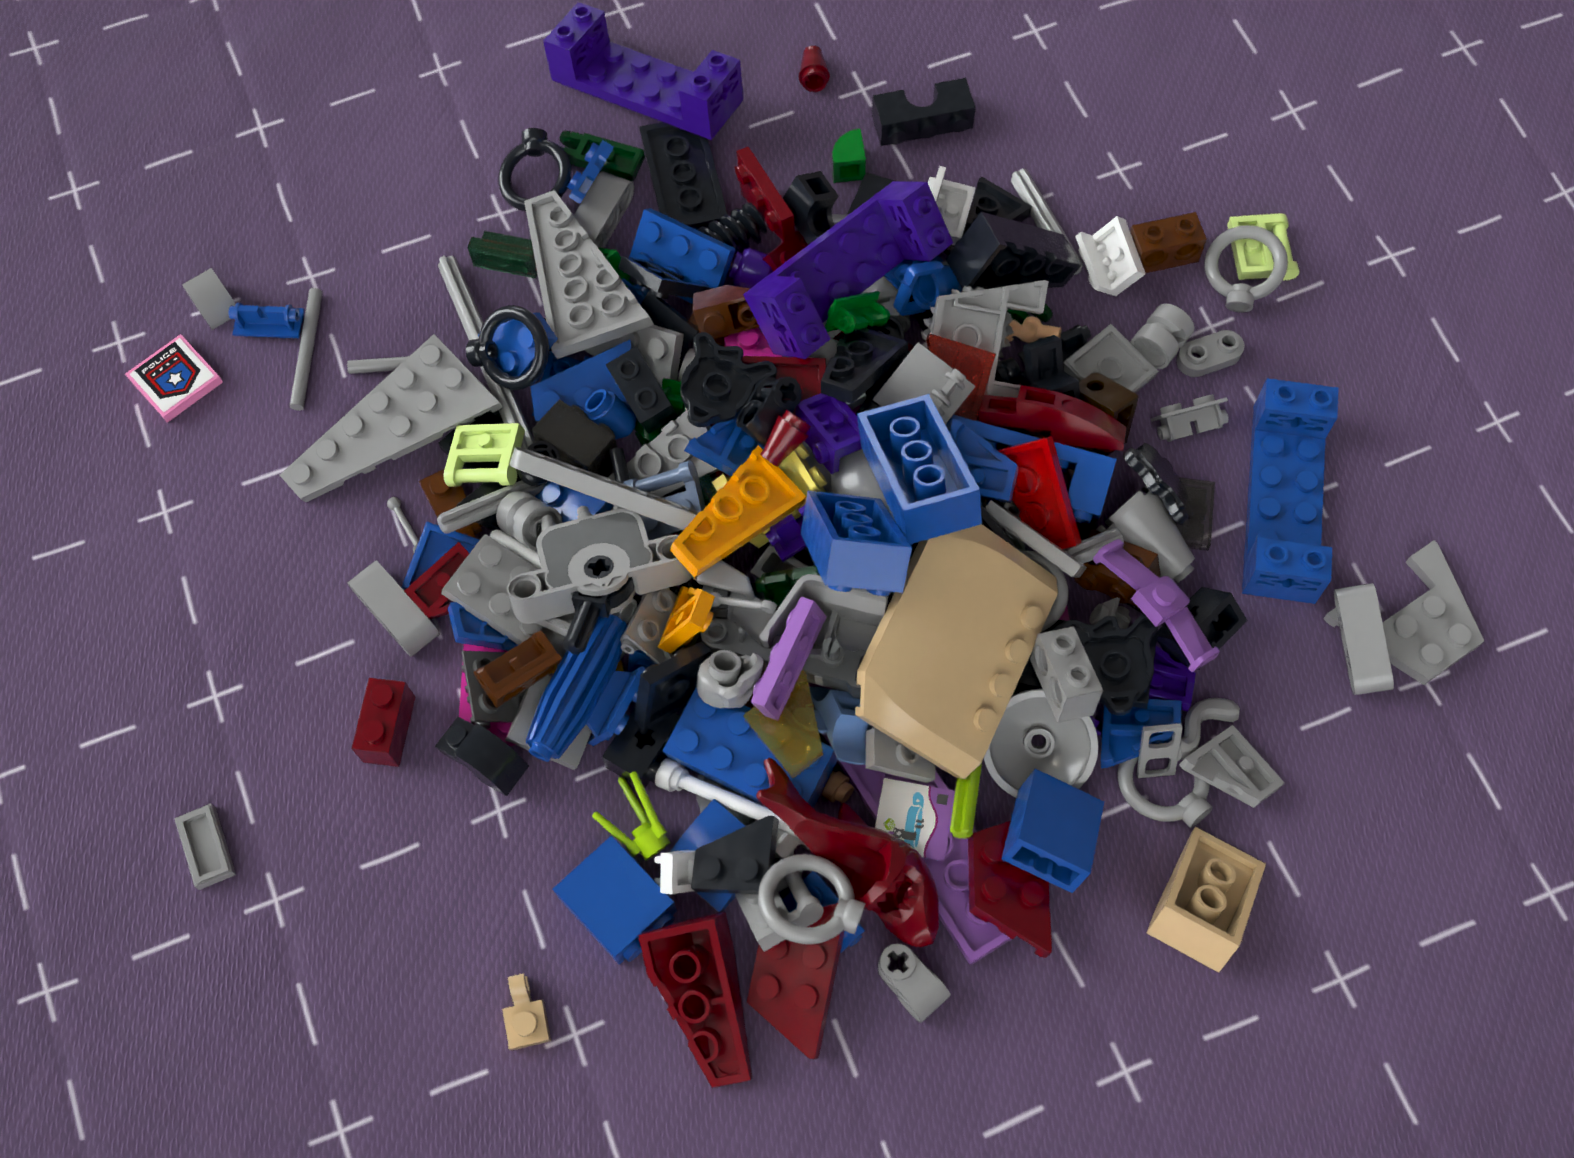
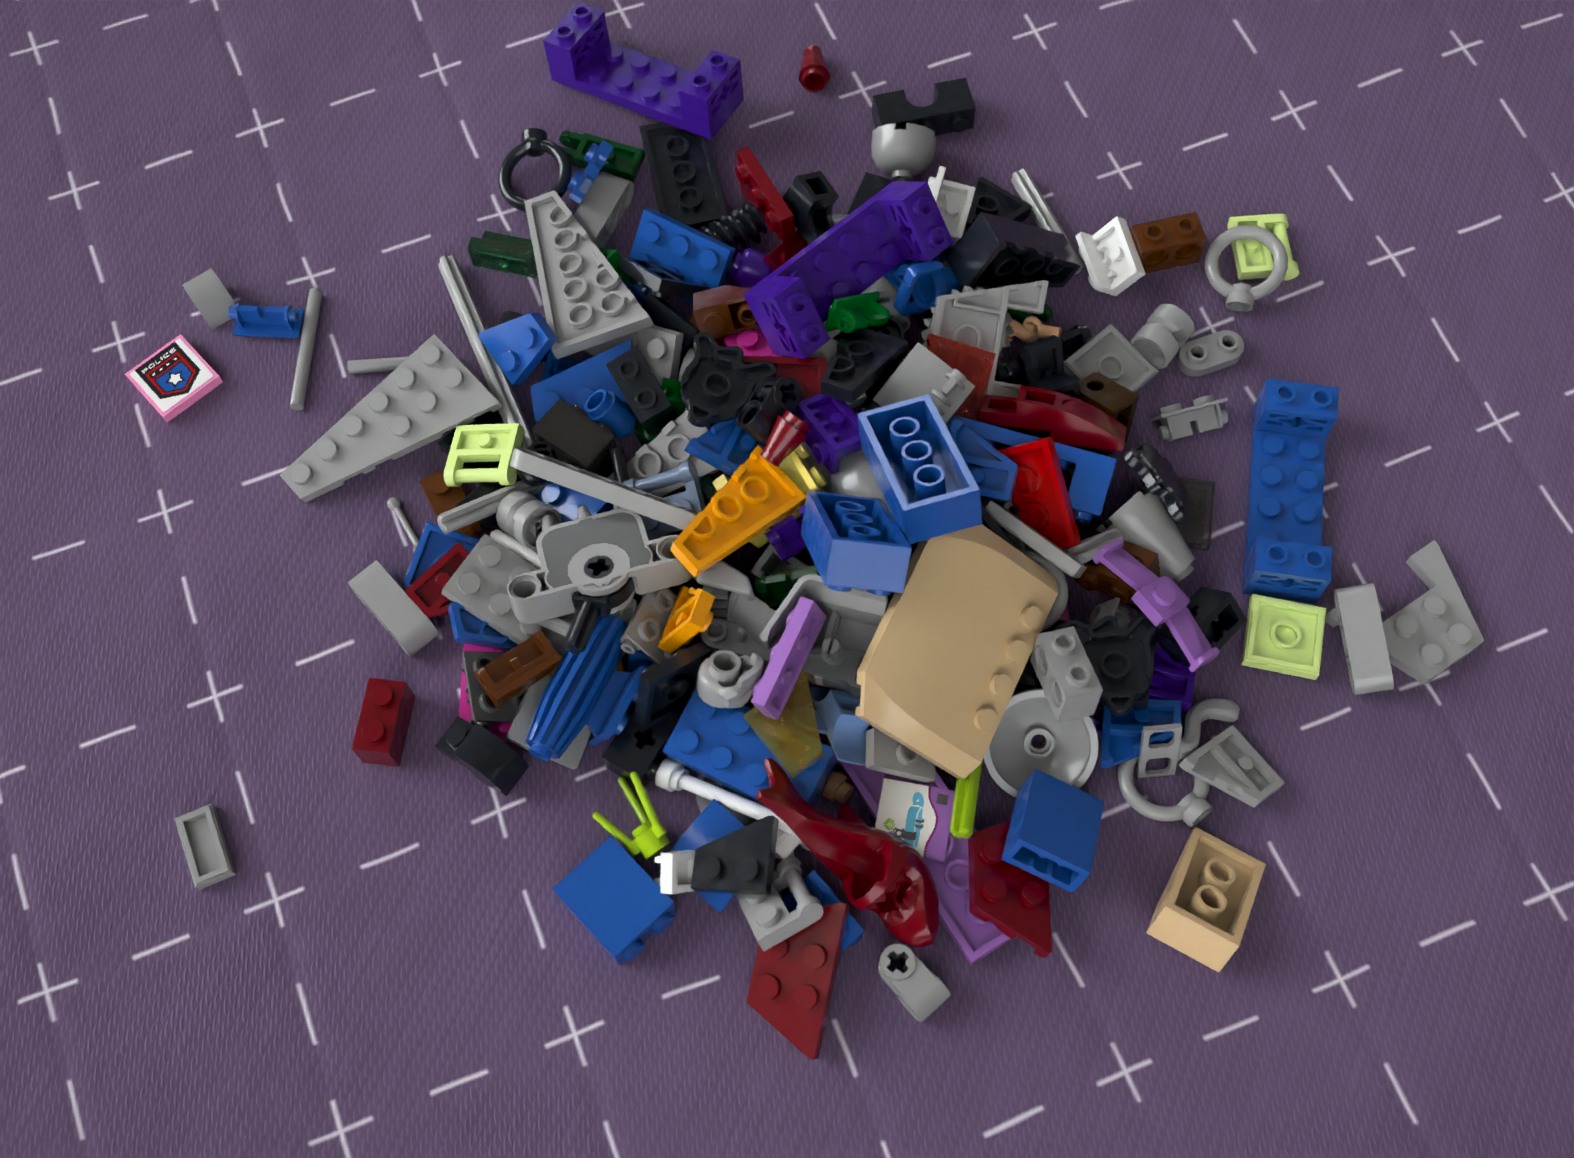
black piece [466,305,549,390] -> none
tan plate [502,973,551,1051] -> none
dark red wedge [638,911,752,1088] -> none
light grey hinge [711,592,777,614] -> none
light grey piece [758,854,865,944] -> none
green brick [832,128,866,183] -> none
none -> light grey cylinder [871,123,936,181]
none -> yellowish green plate [1241,594,1326,680]

